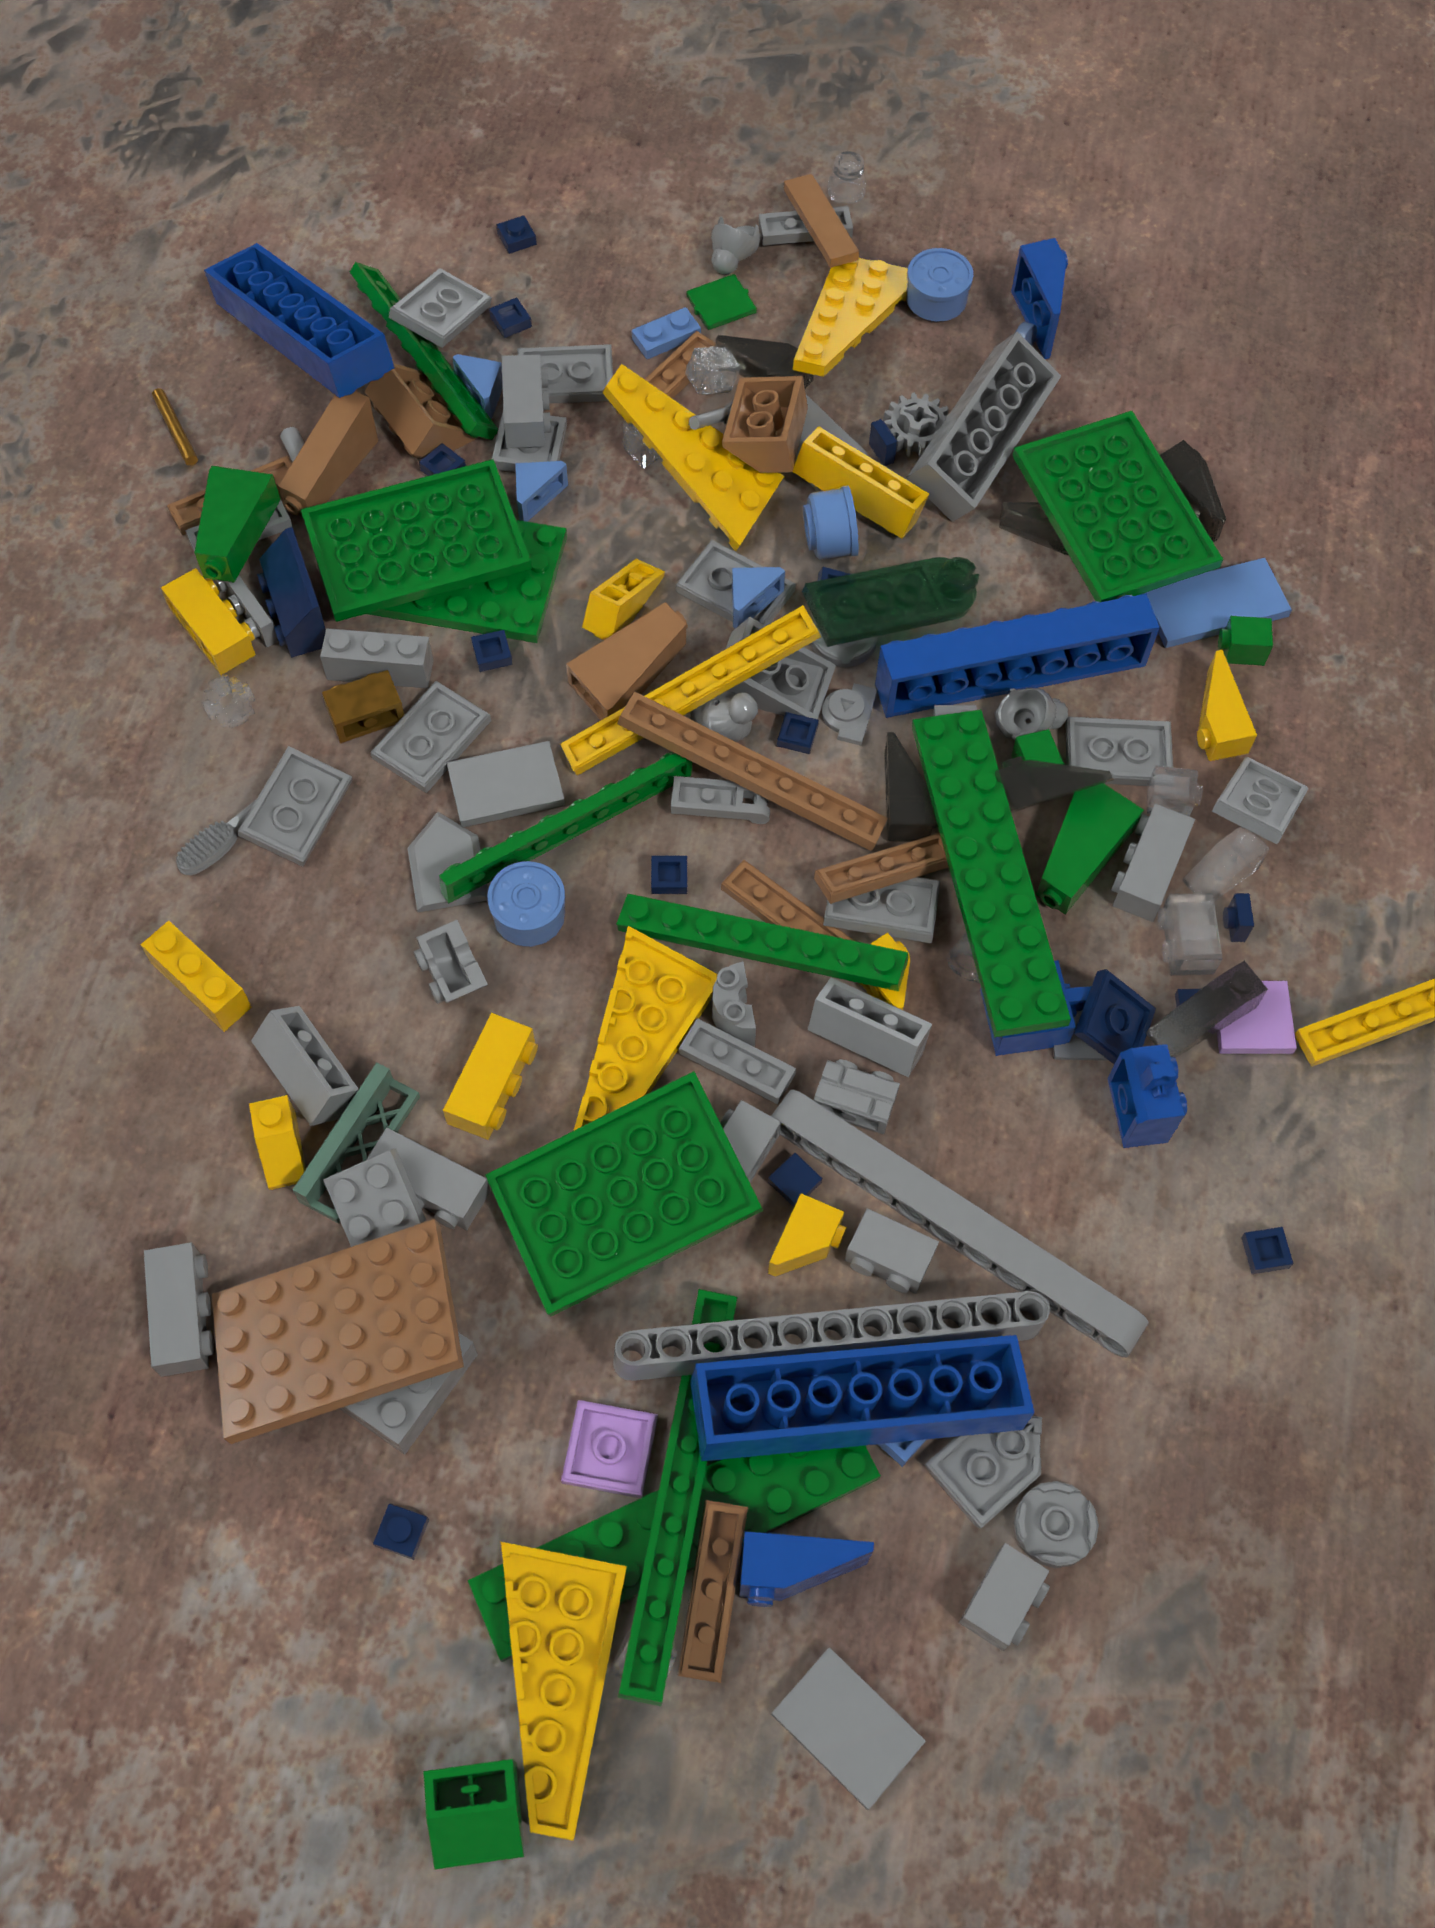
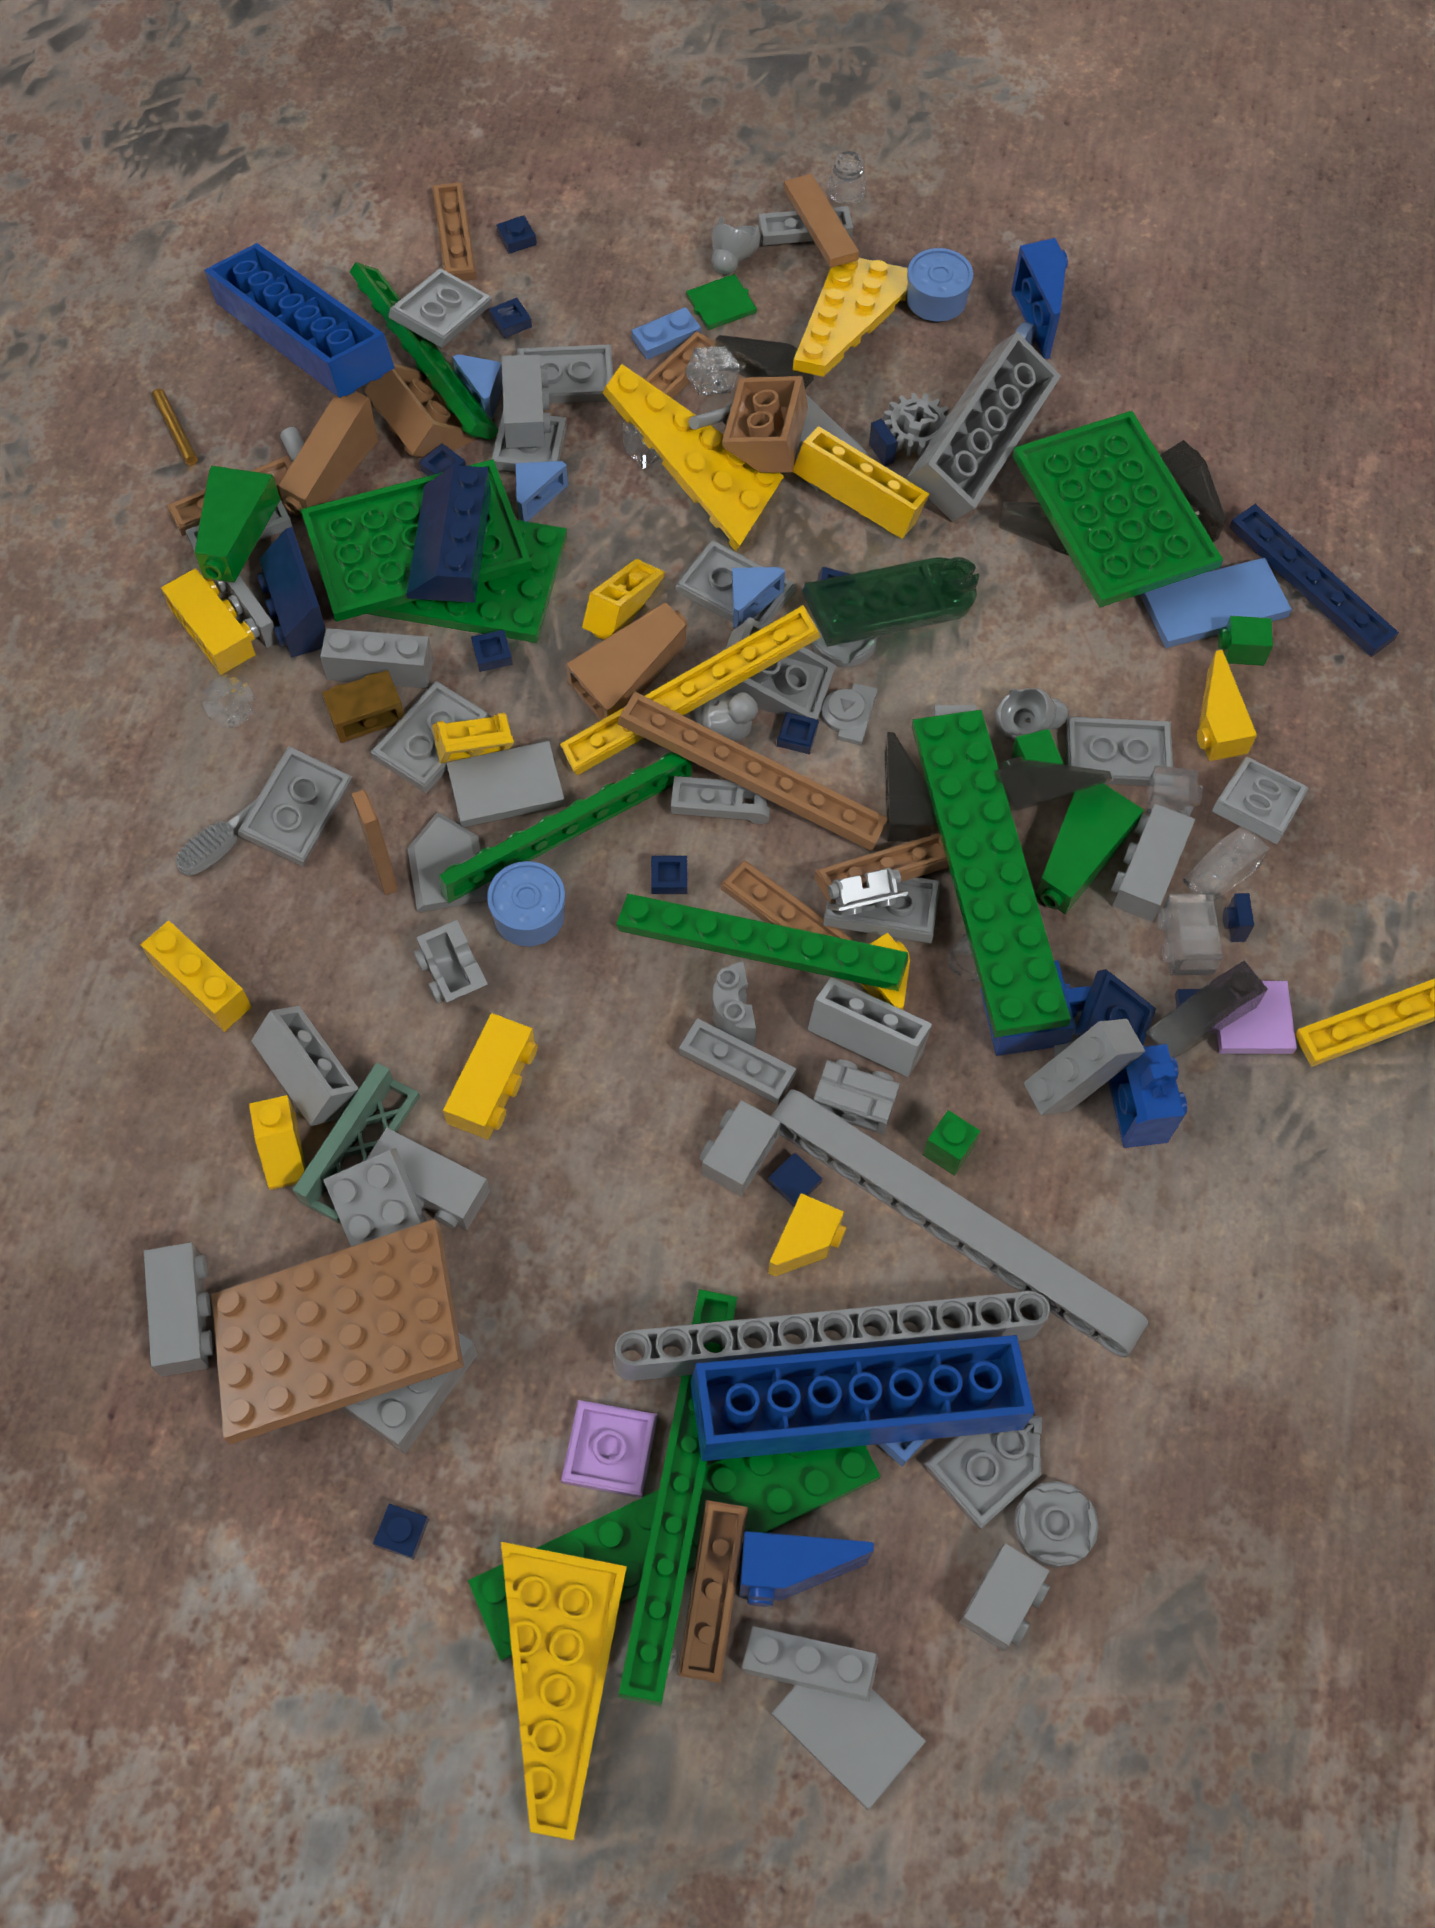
green slope [423,1759,525,1870] -> none
green plate [485,1071,764,1317] -> none
yellow wing [574,926,718,1130] -> none
medium blue wheel [803,485,859,560] -> none
light grey brick [845,1208,939,1294] -> none
blue brick [875,594,1160,718] -> none
dark blue plate [1241,1227,1294,1274] -> none
none -> medium nougat tile [351,789,398,895]
none -> dark blue slope [406,465,491,603]
none -> medium nougat tile [432,182,477,281]
none -> yellow hinge [432,712,514,763]
none -> light grey plate [742,1626,879,1702]
none -> hinge [827,867,908,916]
none -> green brick [923,1110,981,1176]
none -> light grey brick [1024,1019,1146,1115]
none -> dark blue plate [1229,503,1399,657]

